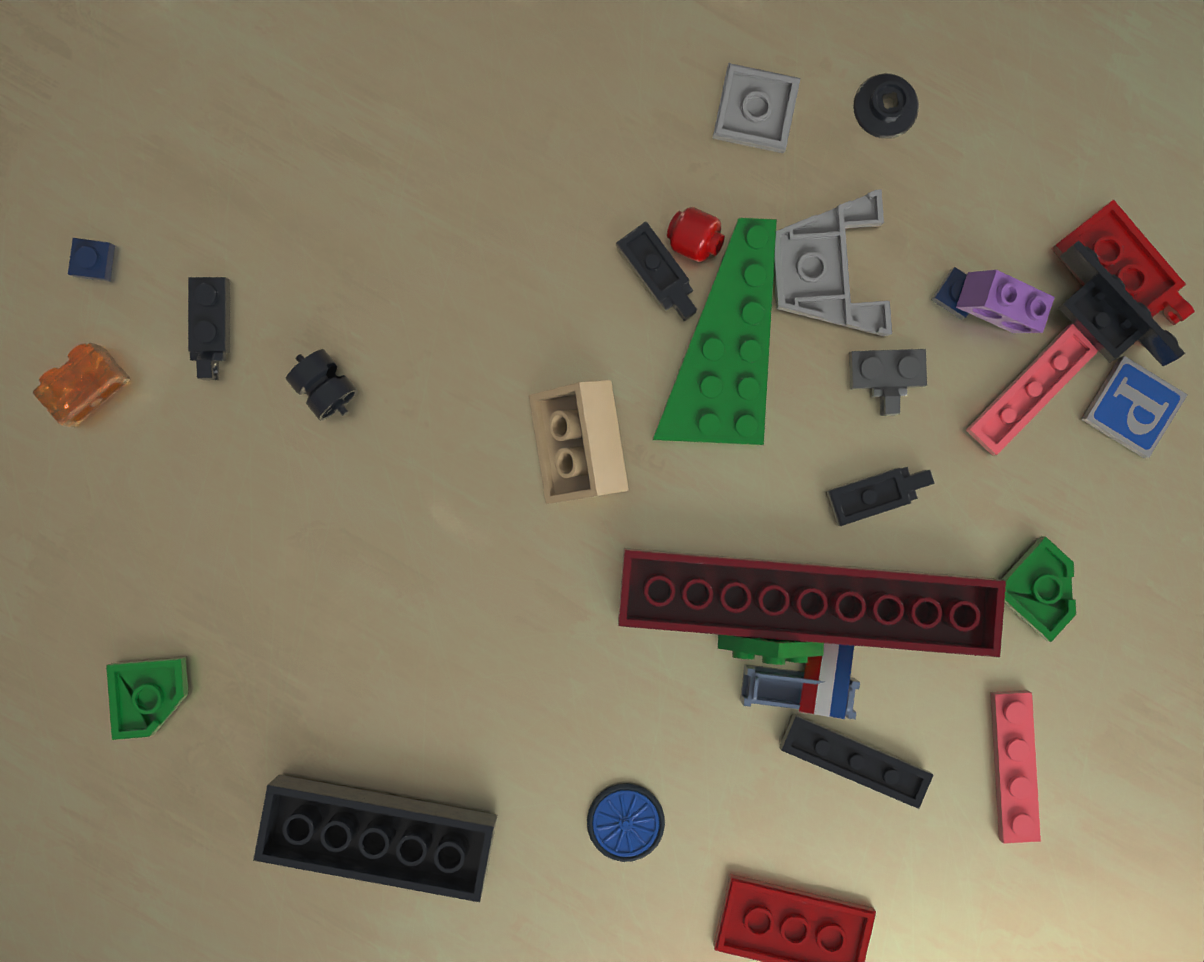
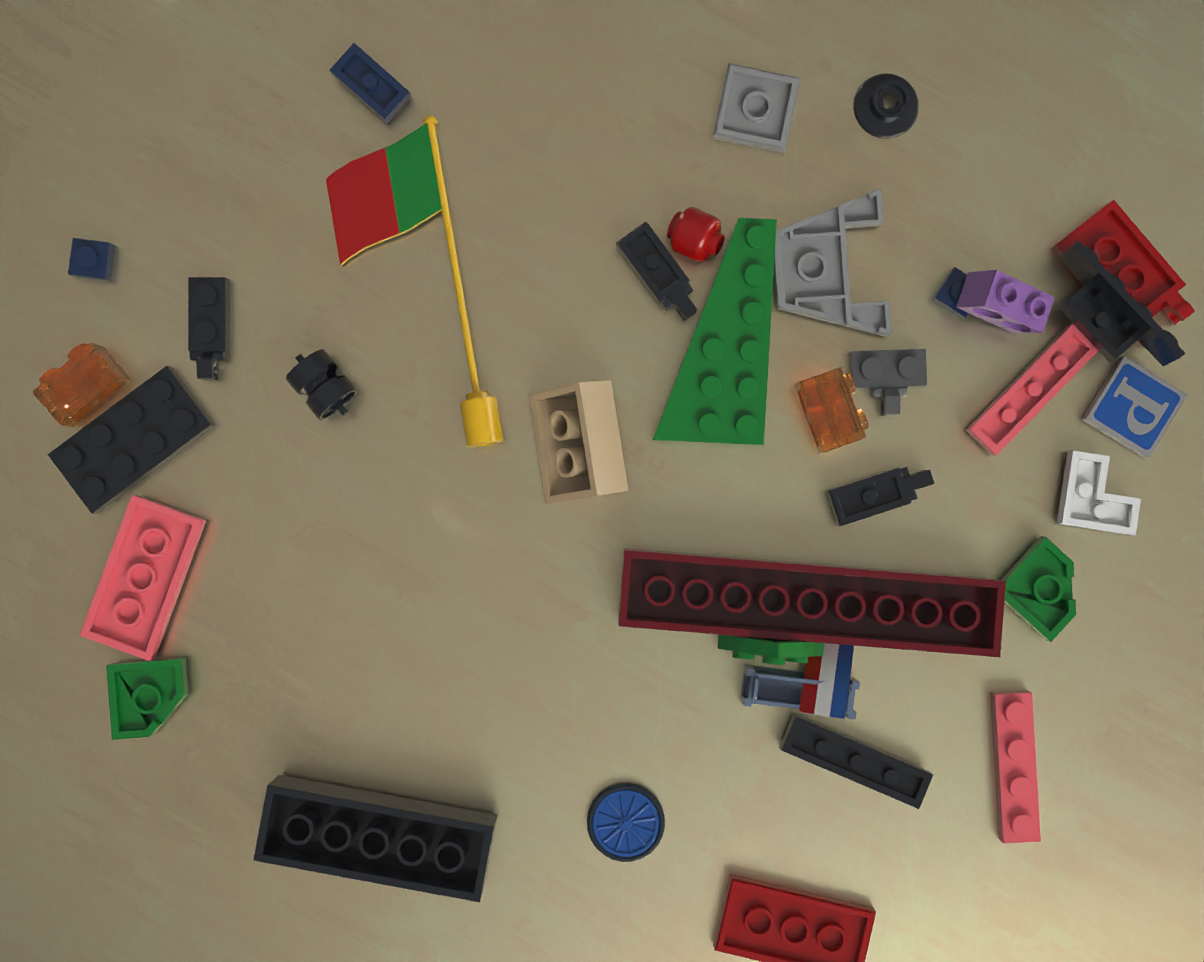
none -> black plate [47,366,215,514]
none -> coral plate [80,495,207,661]
none -> flag [326,115,504,448]
none -> dark blue plate [329,43,412,123]
none -> clear orange brick [794,367,869,454]
none -> white plate [1057,450,1141,536]

